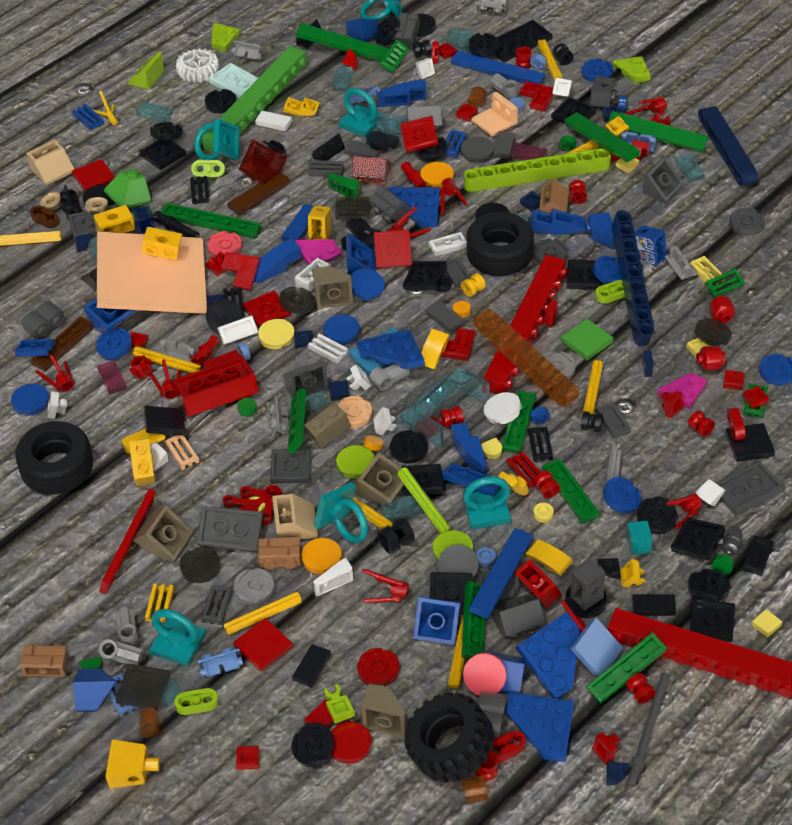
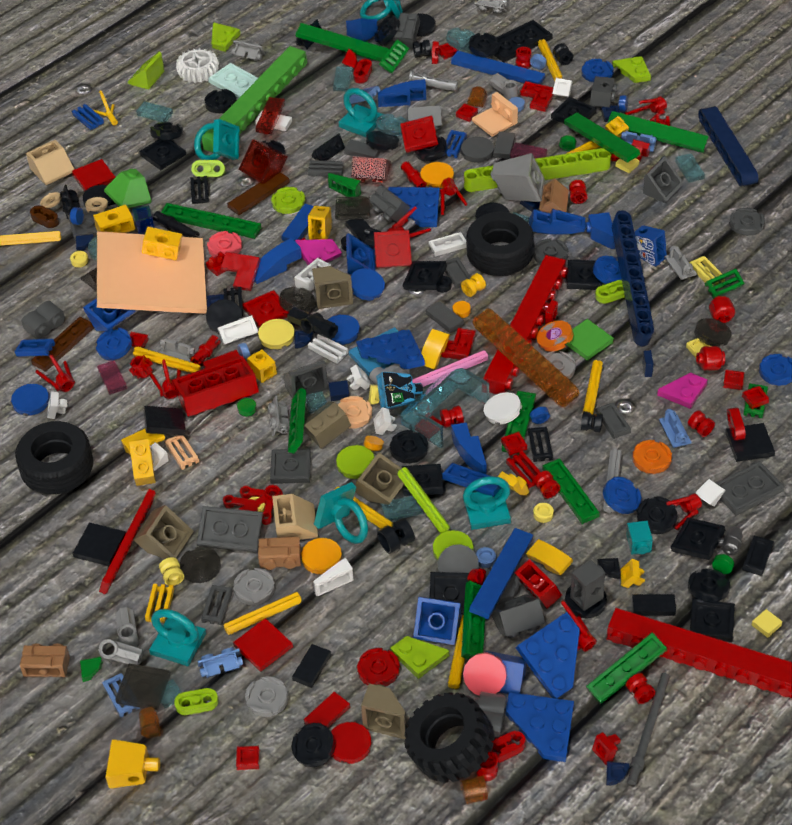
blue slope [73,669,116,712] -> none
yellow slope [283,97,320,116] -> none
lime plate [324,684,355,724] -> none
red plant [362,569,409,603] -> none
white tile [415,58,435,79] -> none
light yellow tile [481,438,502,459] -> none
medium blue tile [570,618,623,678] -> none
red tile [660,391,684,418] -> none
none -> blue tile [70,207,84,225]
none -> light yellow tile [70,251,89,267]
none -> black tile [72,522,126,566]
none -> light yellow wheel [159,557,185,586]
none -> light grey tile [245,676,289,717]
none -> yellow brick [247,350,277,383]
none -> clear red tile [255,97,285,135]
none -> lime tile [271,187,306,214]
none -> black piece [287,307,338,339]
none -> red beam [353,59,372,84]
none -> light yellow tile [368,384,380,405]
none -> torso [376,372,423,410]
none -> lime wing [390,636,449,679]
none -> light grey pin [408,71,458,92]
none -> bright pink axle [412,350,488,387]
none -> red tile [467,568,486,585]
none -> light grey slope [491,153,545,202]
none -> red tile [501,432,527,456]
none -> orange tile [536,320,574,352]
none -> orange tile [632,440,672,474]
none -> medium blue hinge [659,409,692,448]

